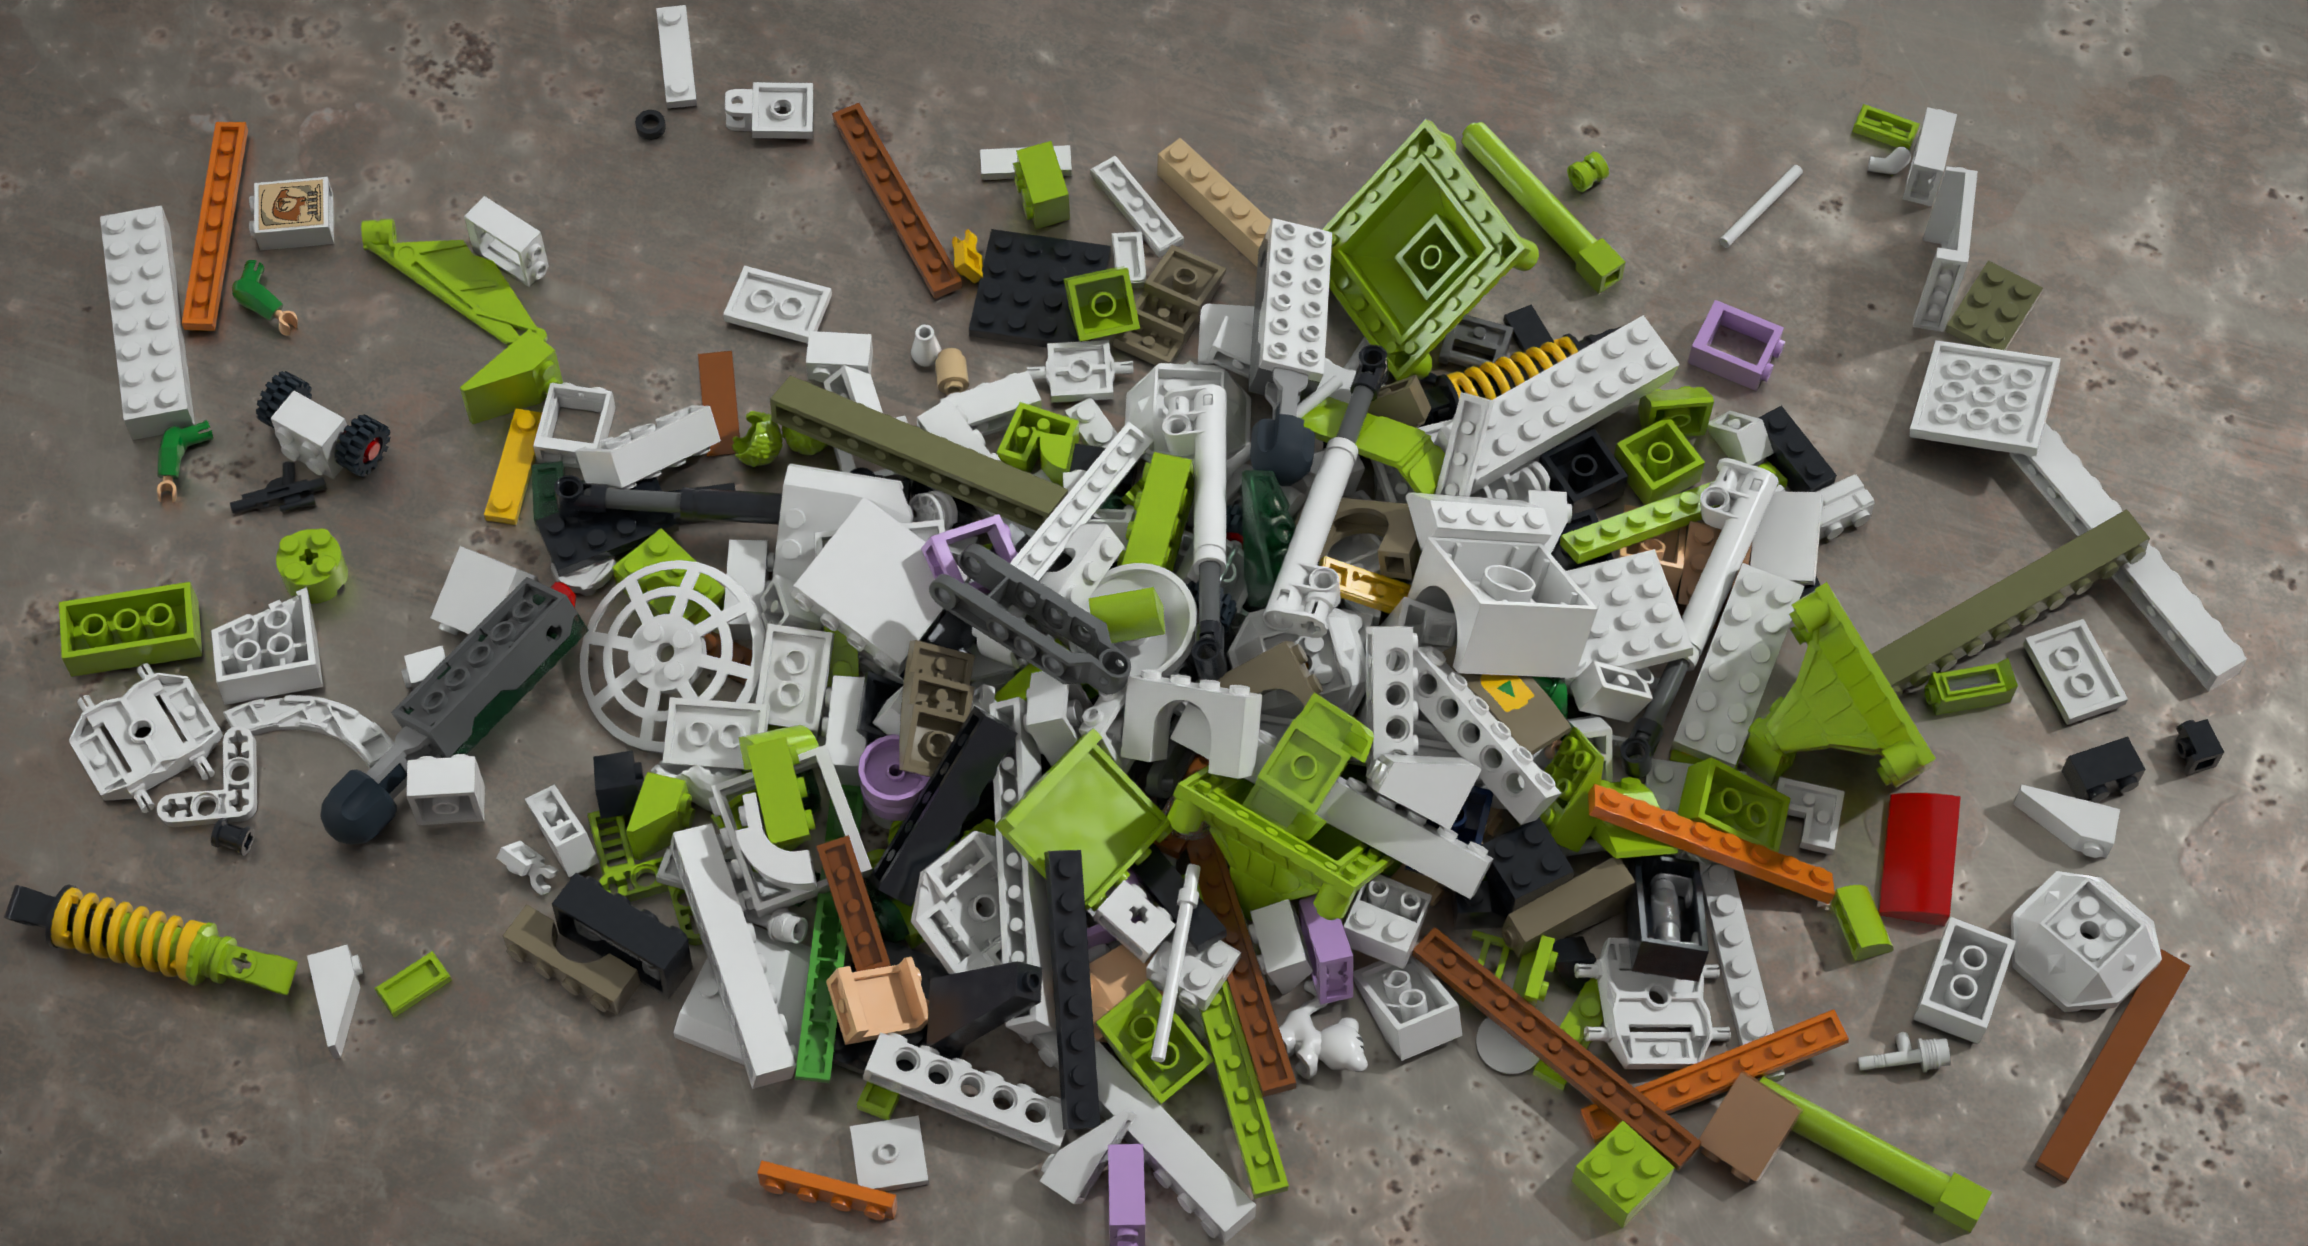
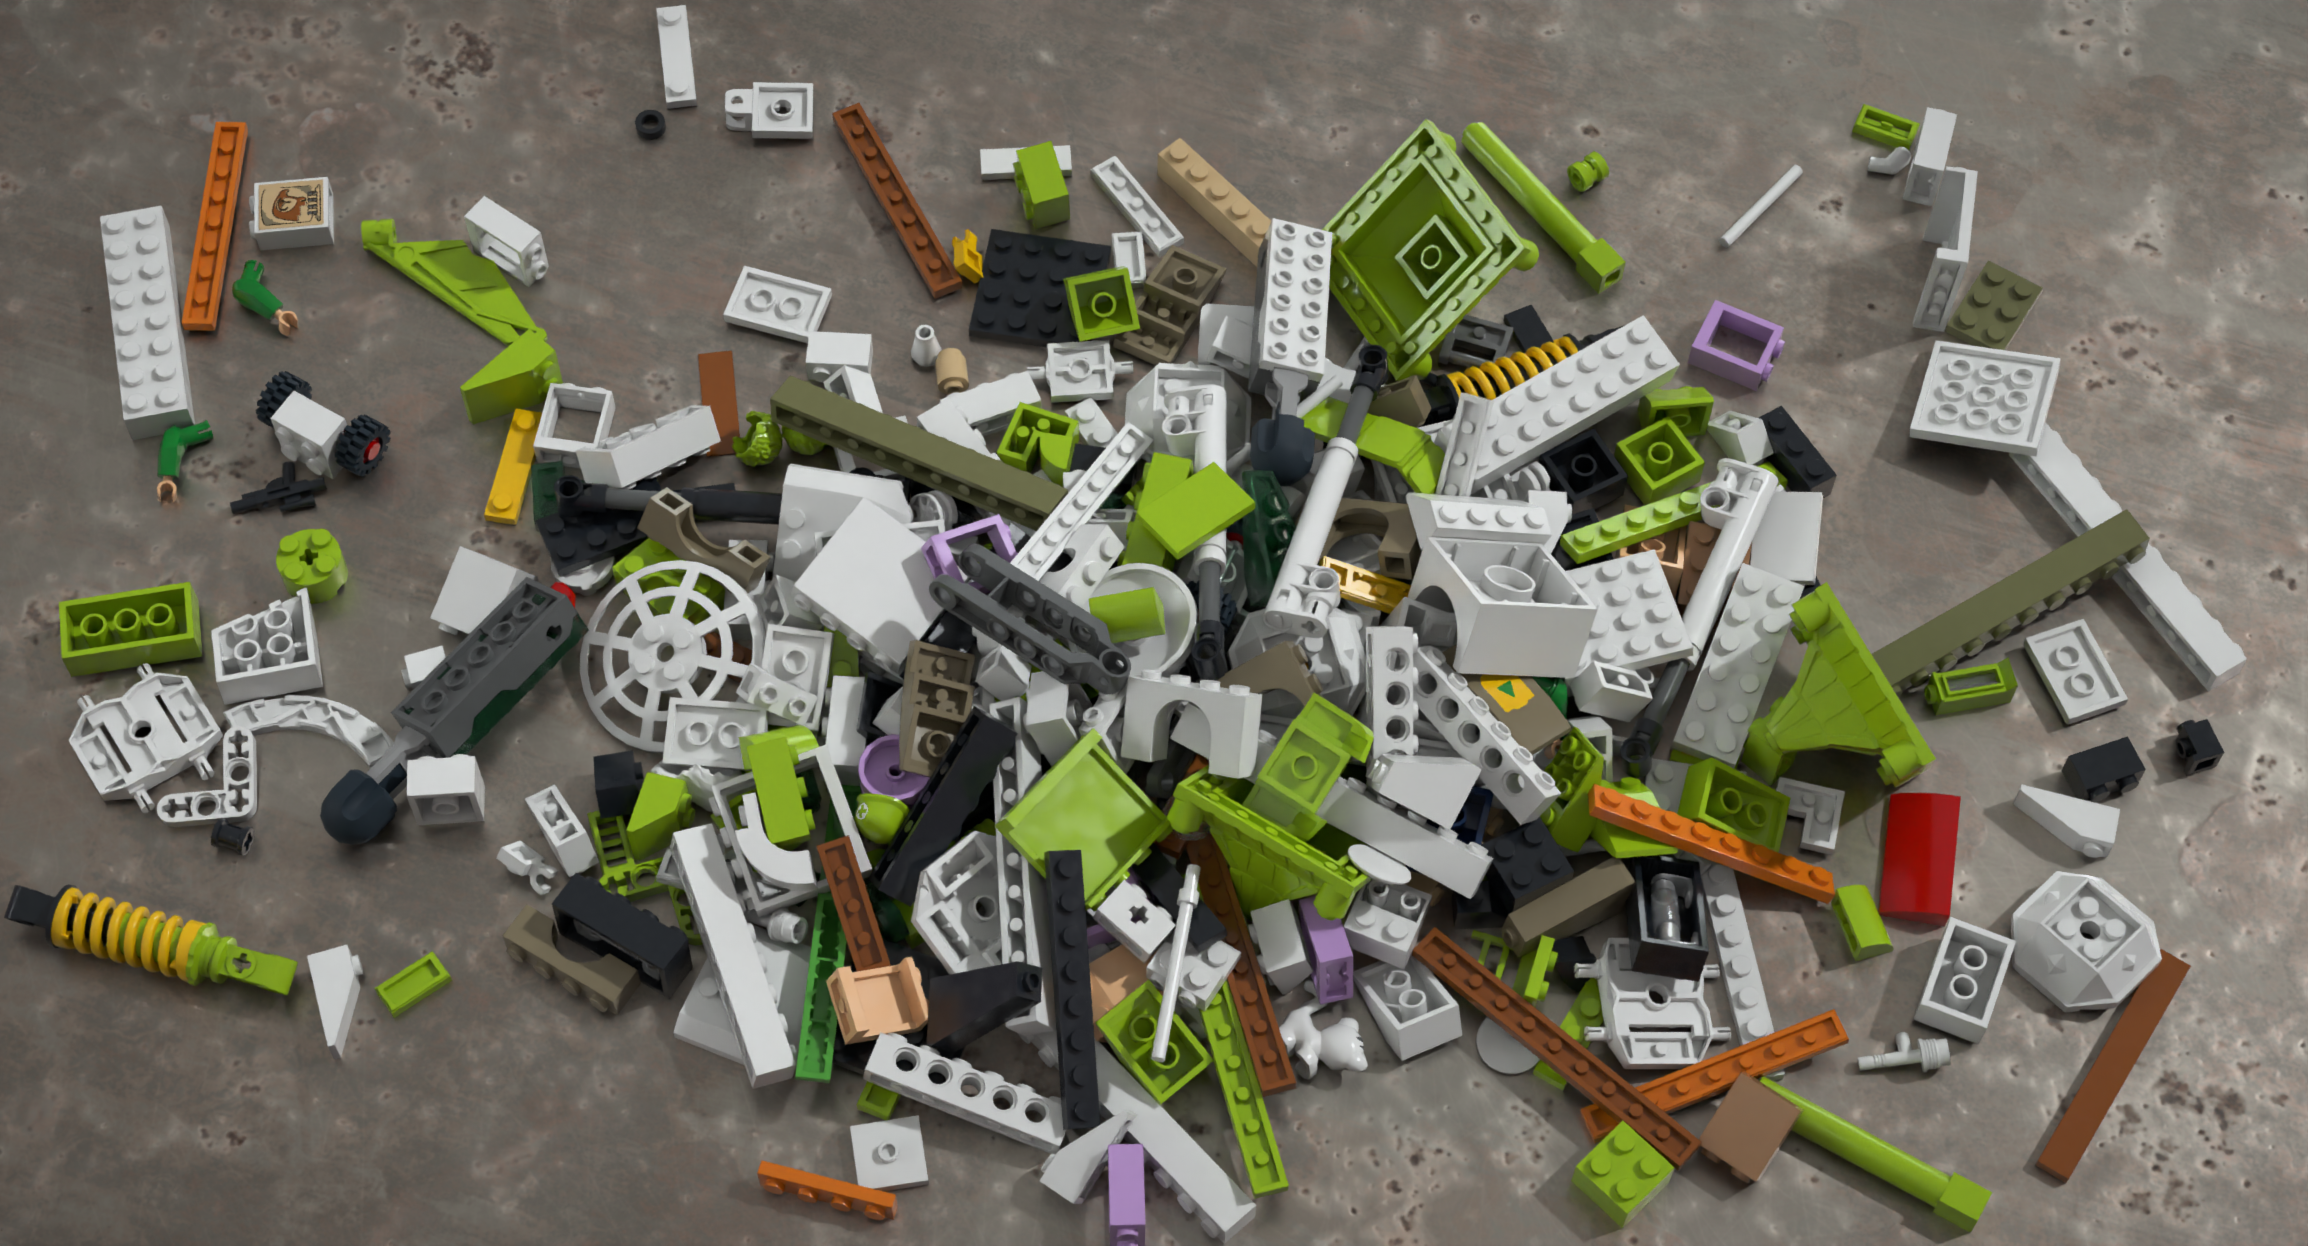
white brick [1817,474,1875,540] -> none
none -> dark tan arch [638,487,771,594]
none -> white bracket [736,663,817,725]
none -> lime helmet [854,793,910,844]
none -> white brick [976,644,1032,701]
none -> lime tile [1137,462,1255,560]
none -> white piece [1348,844,1411,885]

